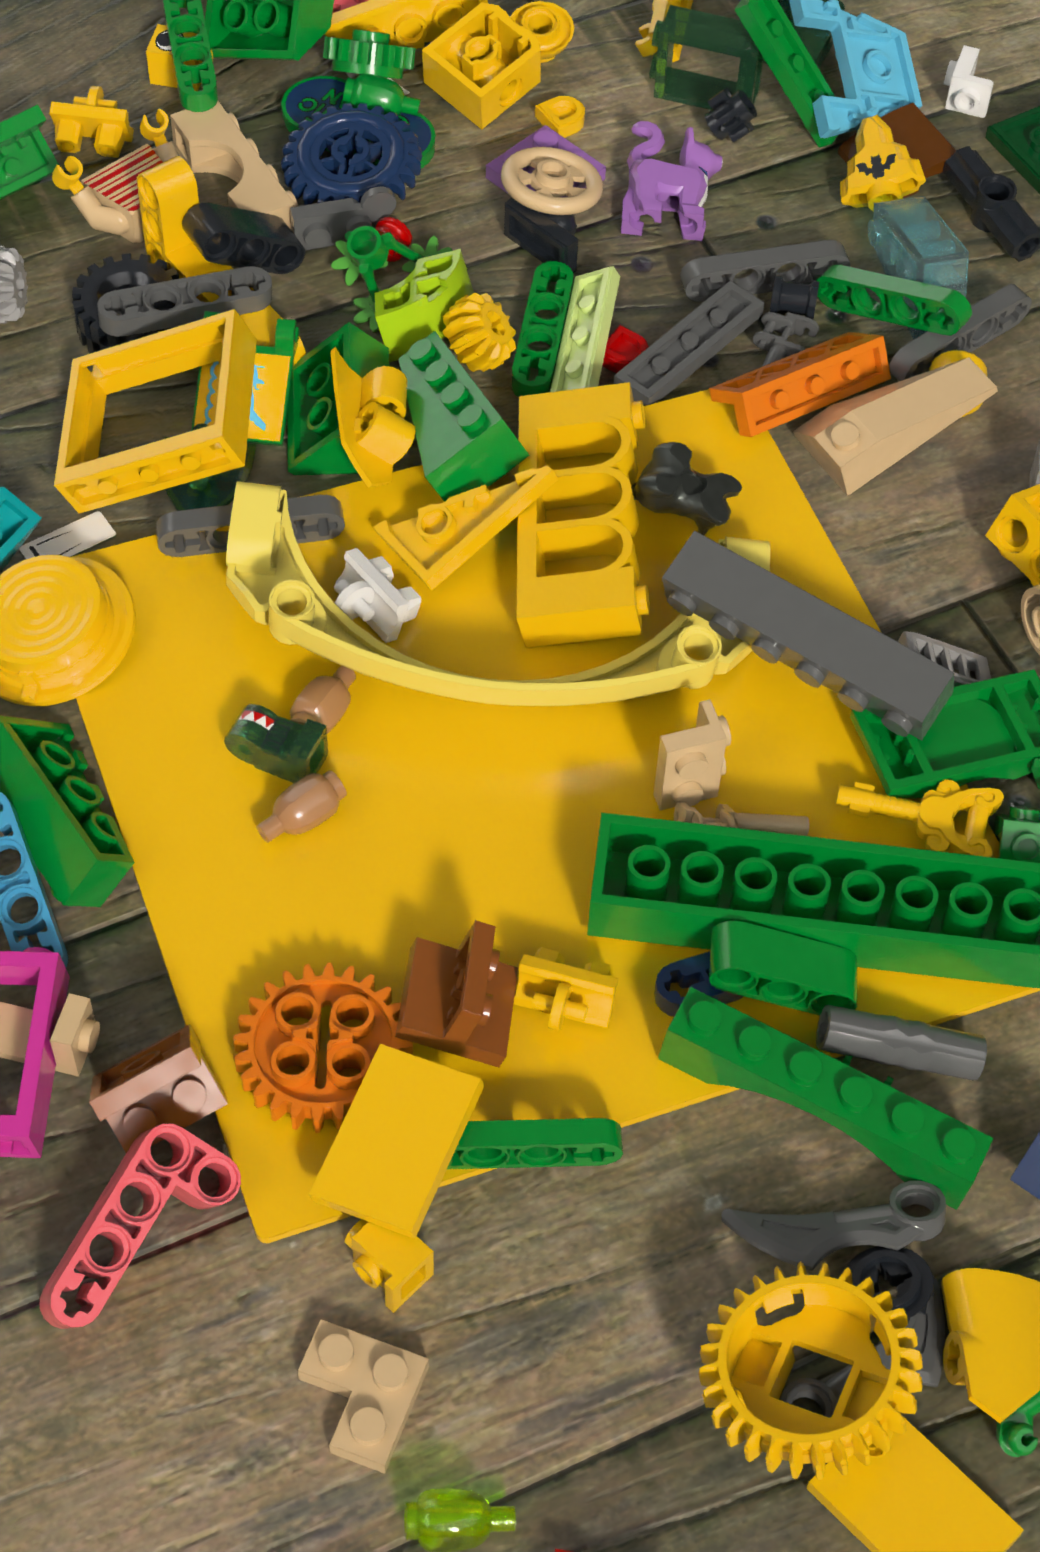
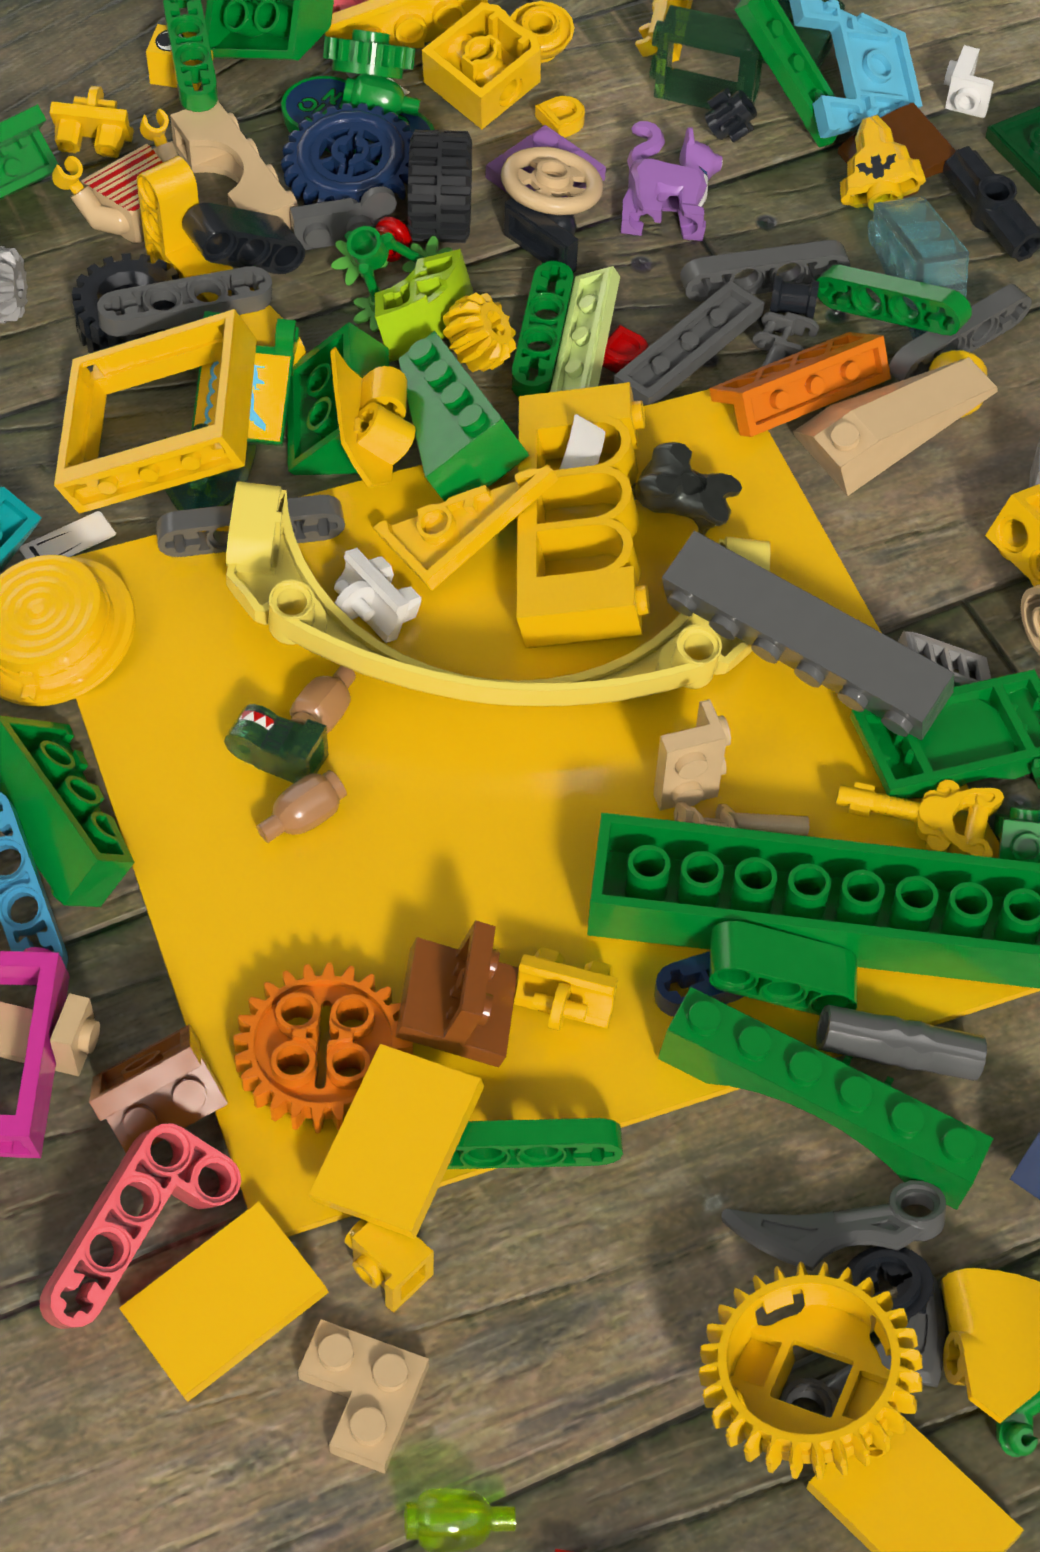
none -> yellow tile [119,1201,329,1402]
none -> black tyre [408,129,472,243]
none -> white sticker [559,414,605,469]

